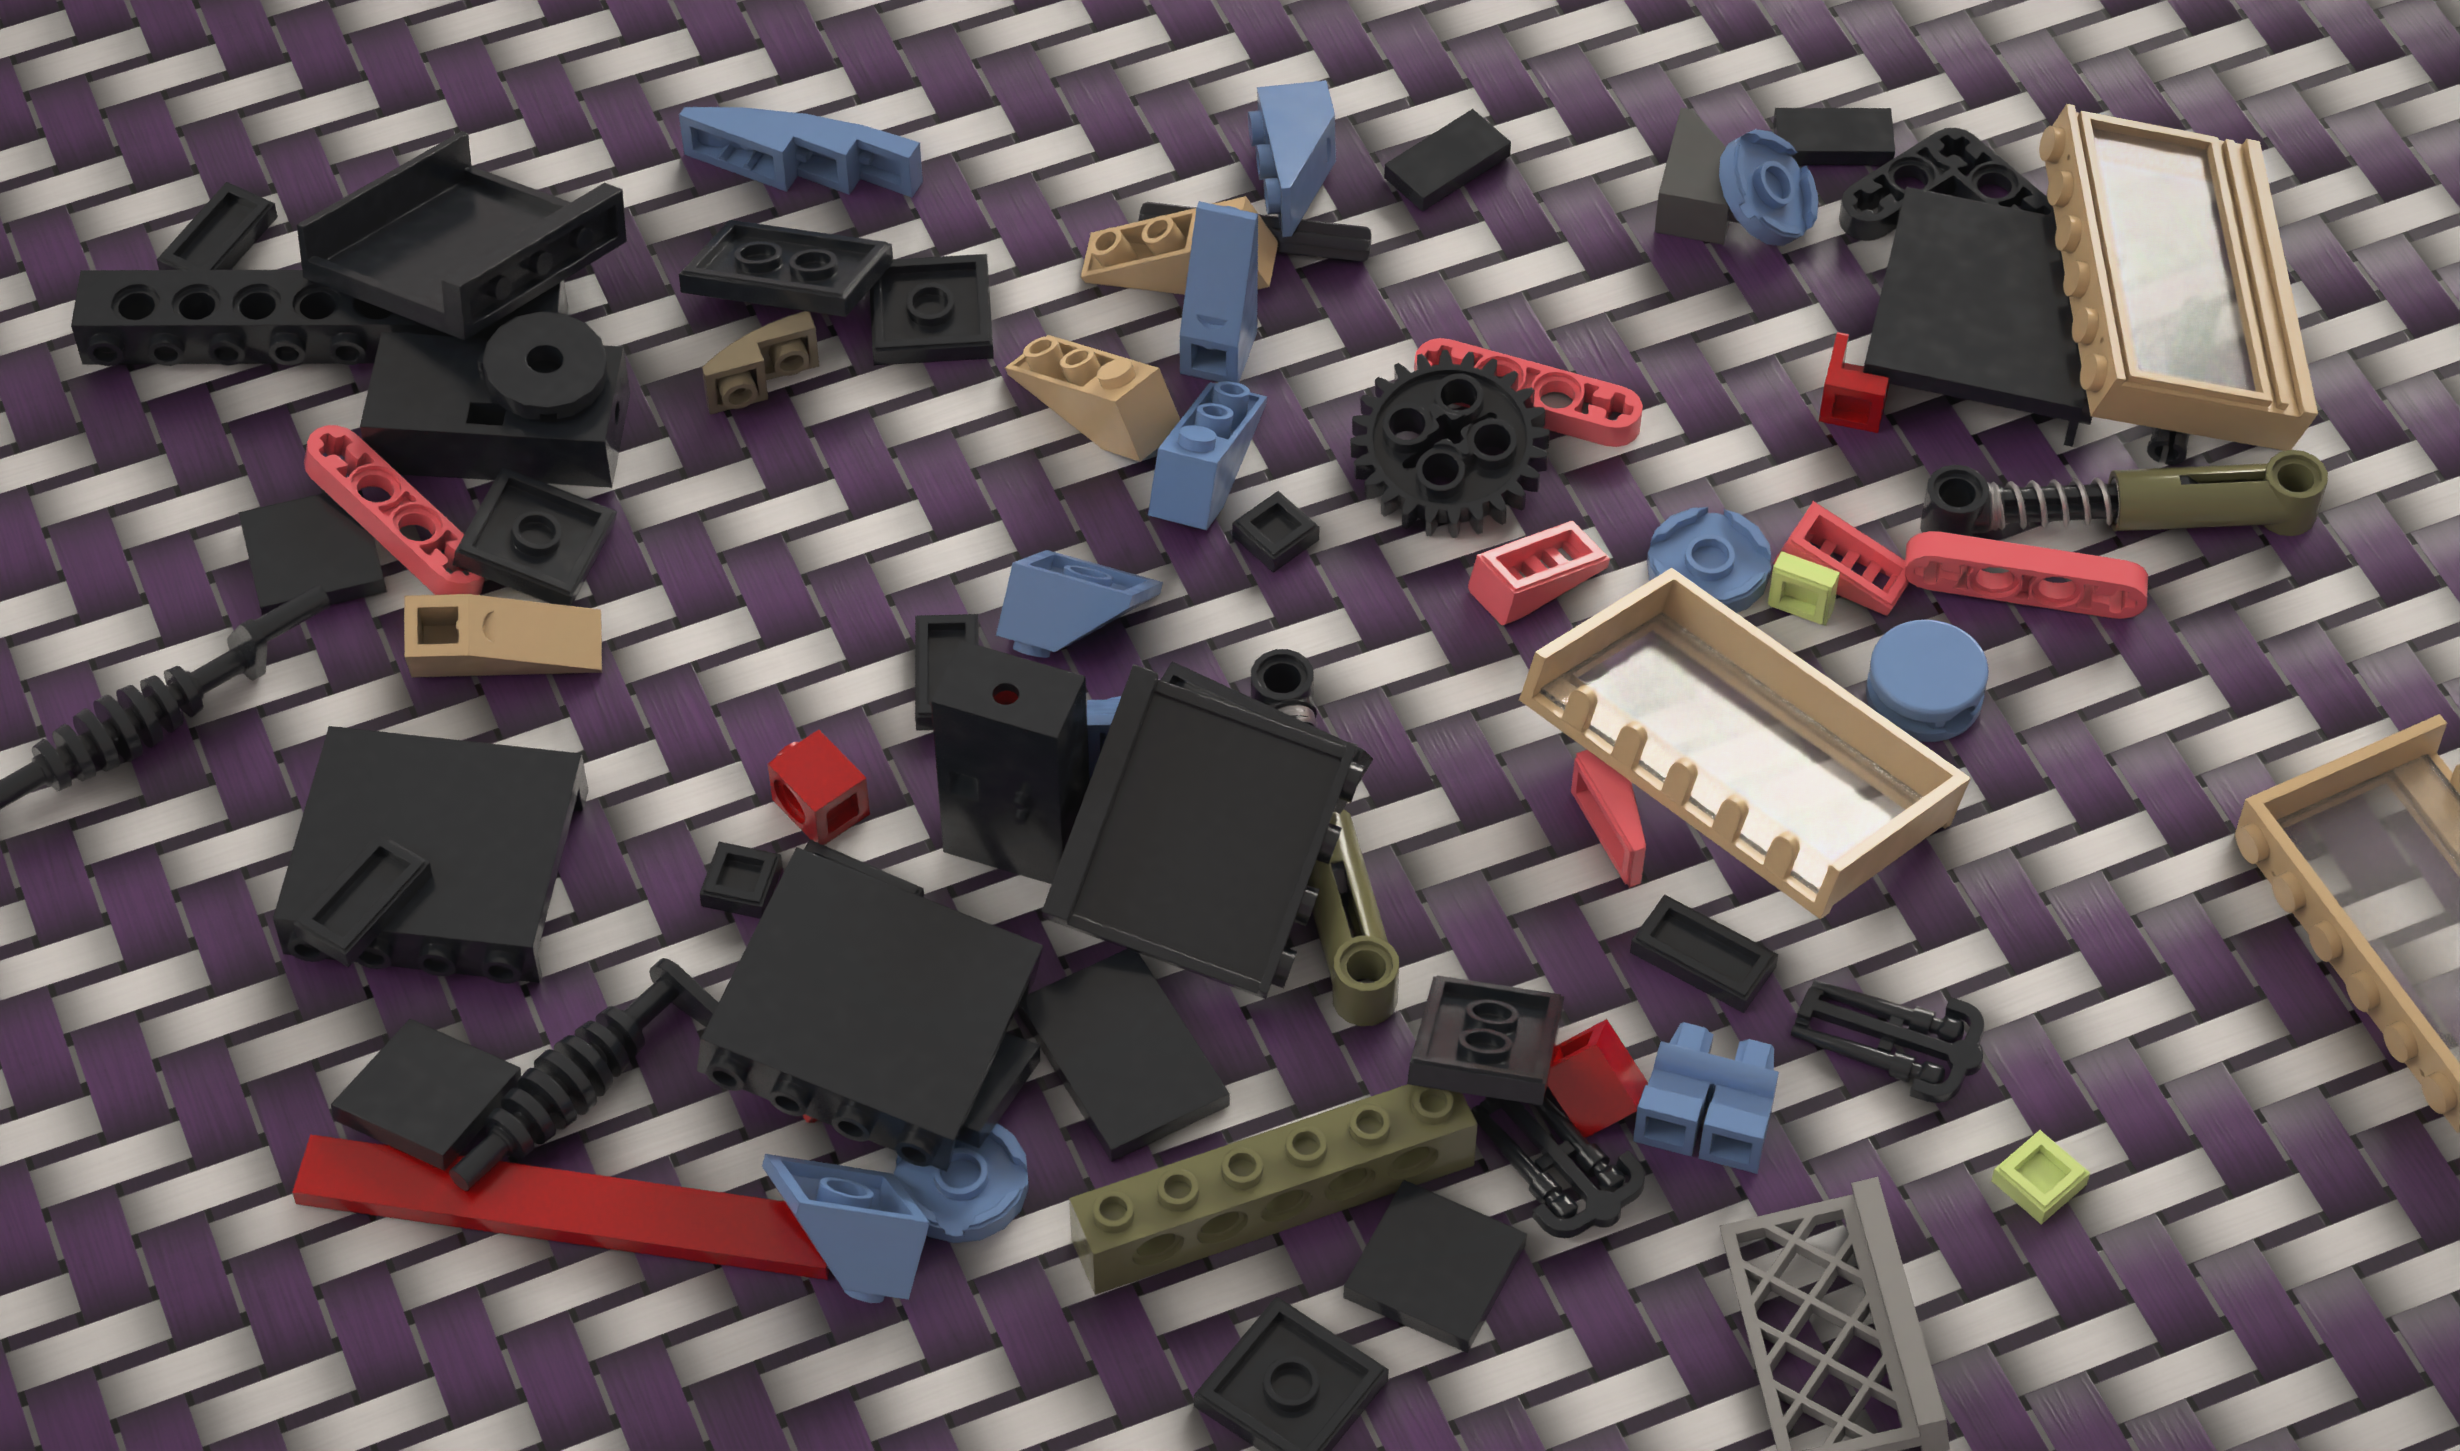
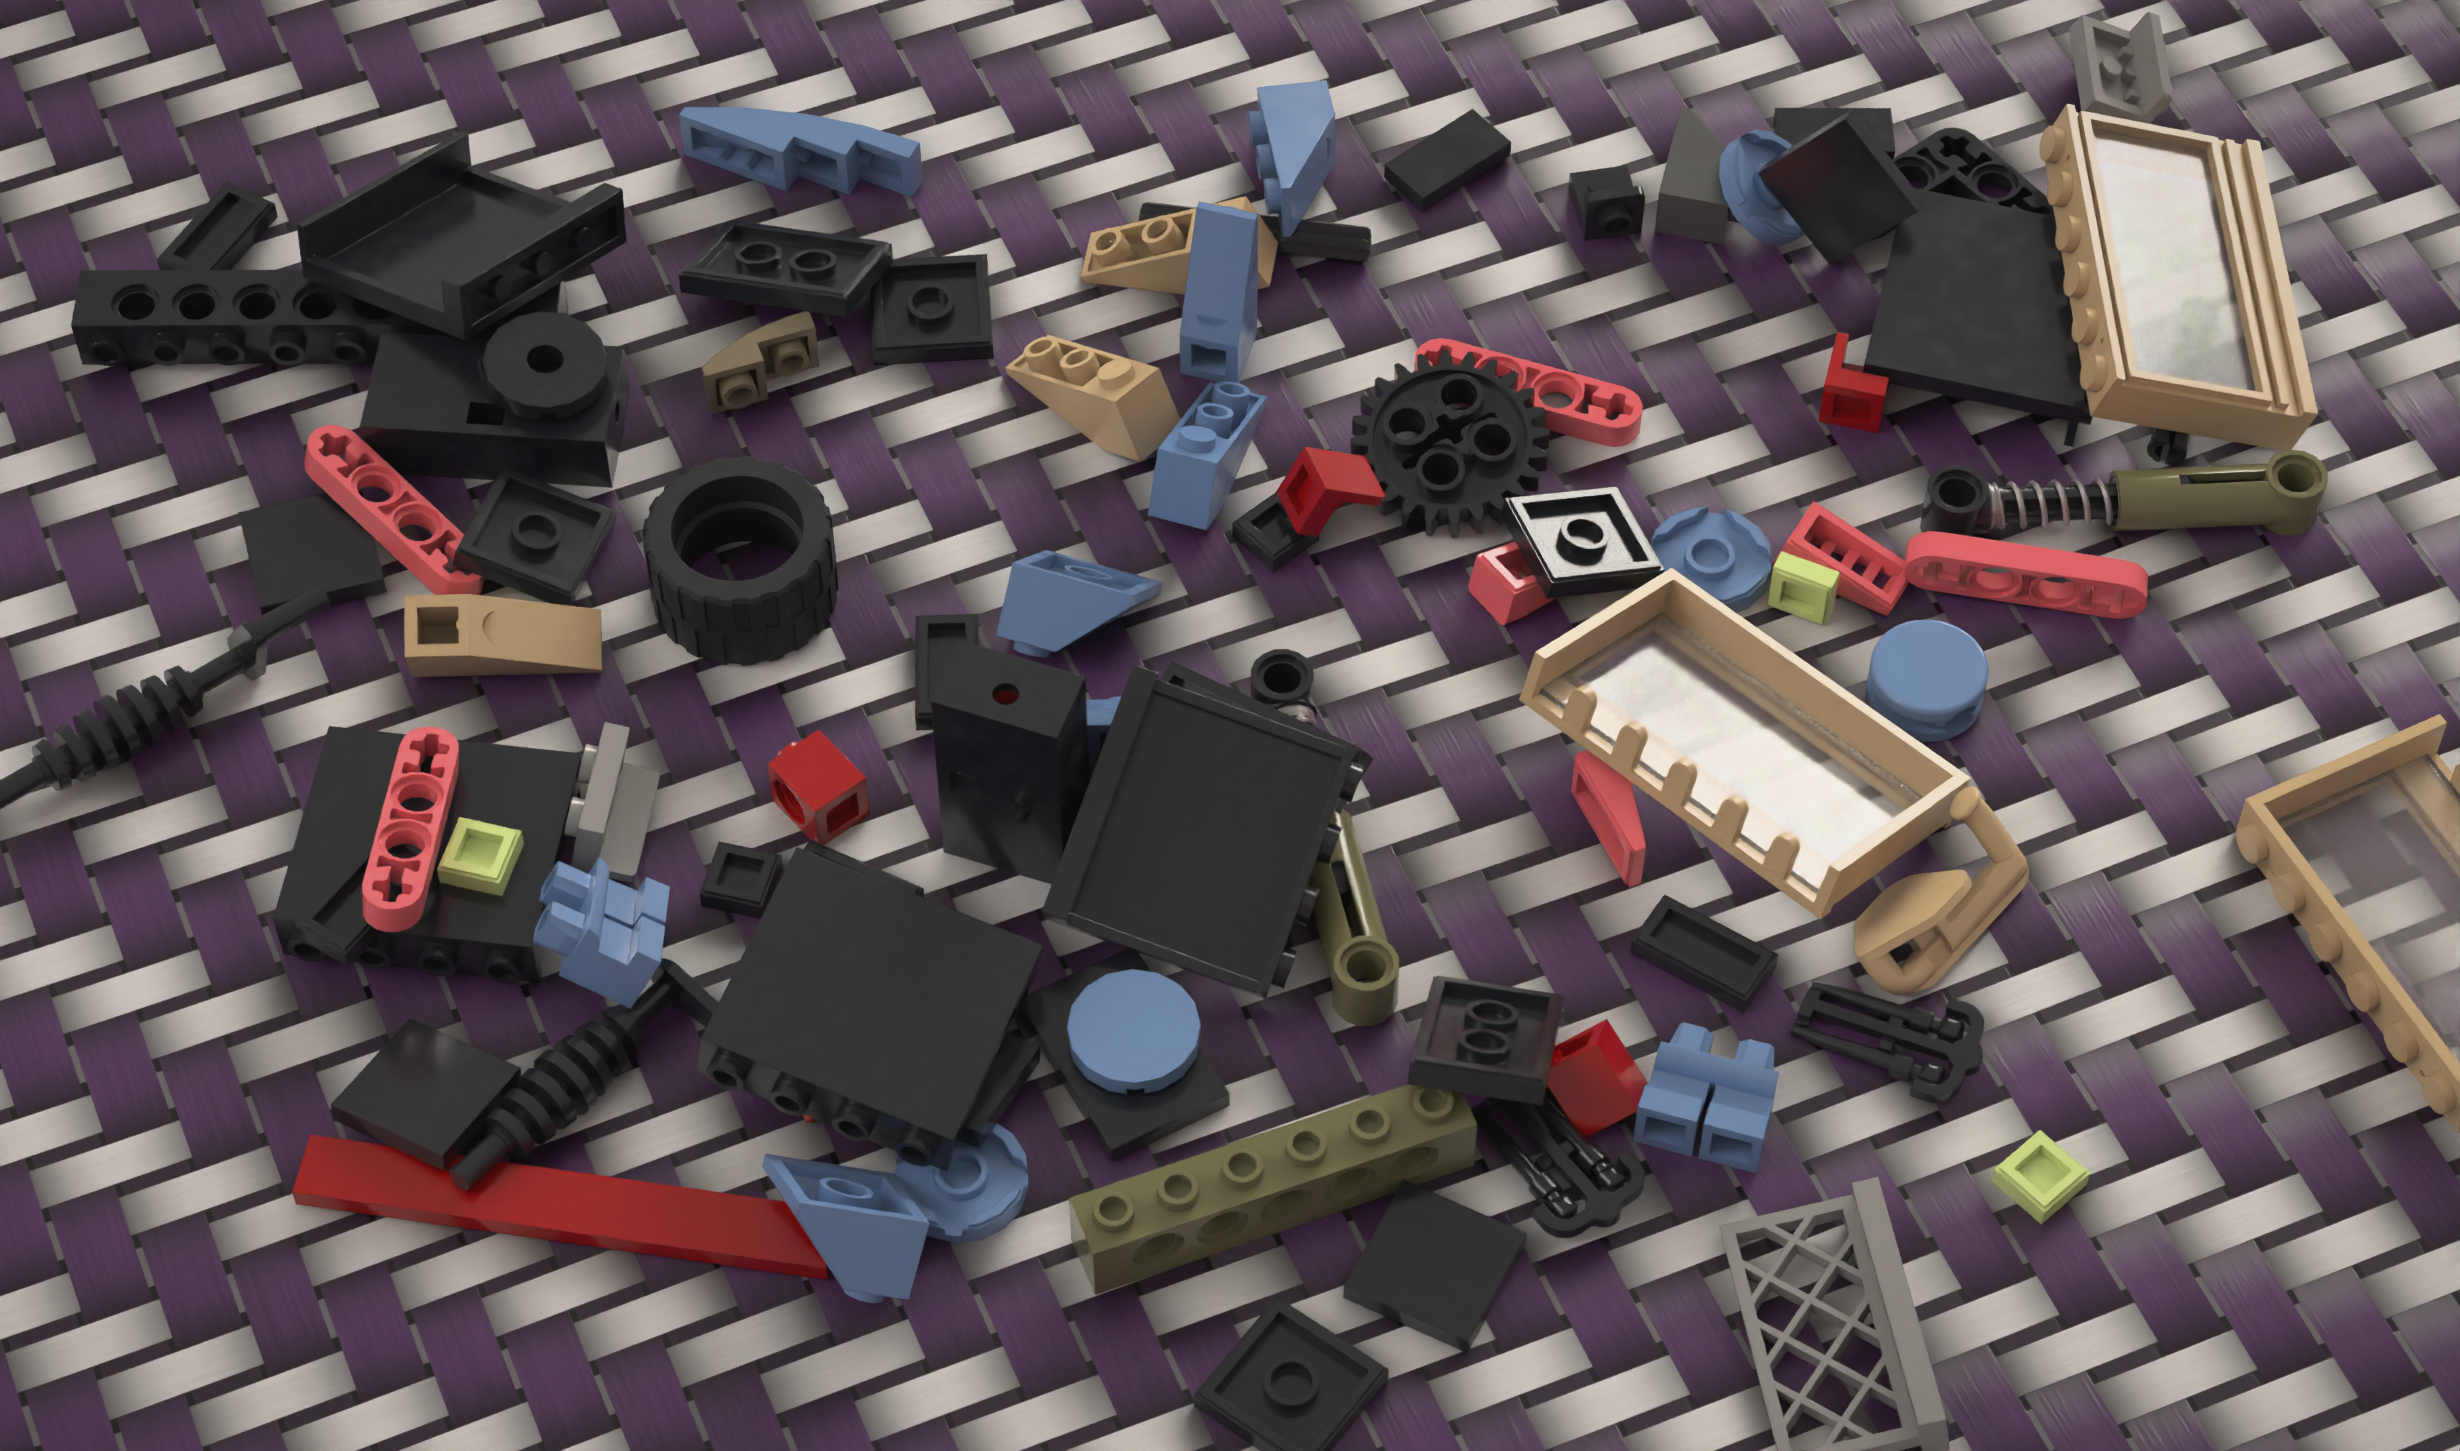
none -> coral beam [362,727,459,932]
none -> yellowish green tile [437,817,524,896]
none -> medium blue hips [533,857,670,1009]
none -> light grey bracket [564,722,660,883]
none -> black tyre [643,456,839,666]
none -> medium blue tile [1067,969,1201,1094]
none -> red panel [1276,447,1385,537]
none -> black tile [1501,487,1664,599]
none -> black bracket [1568,165,1645,241]
none -> black tile [1757,110,1925,265]
none -> tan piece [1854,786,2029,995]
none -> light grey bracket [2069,12,2173,124]

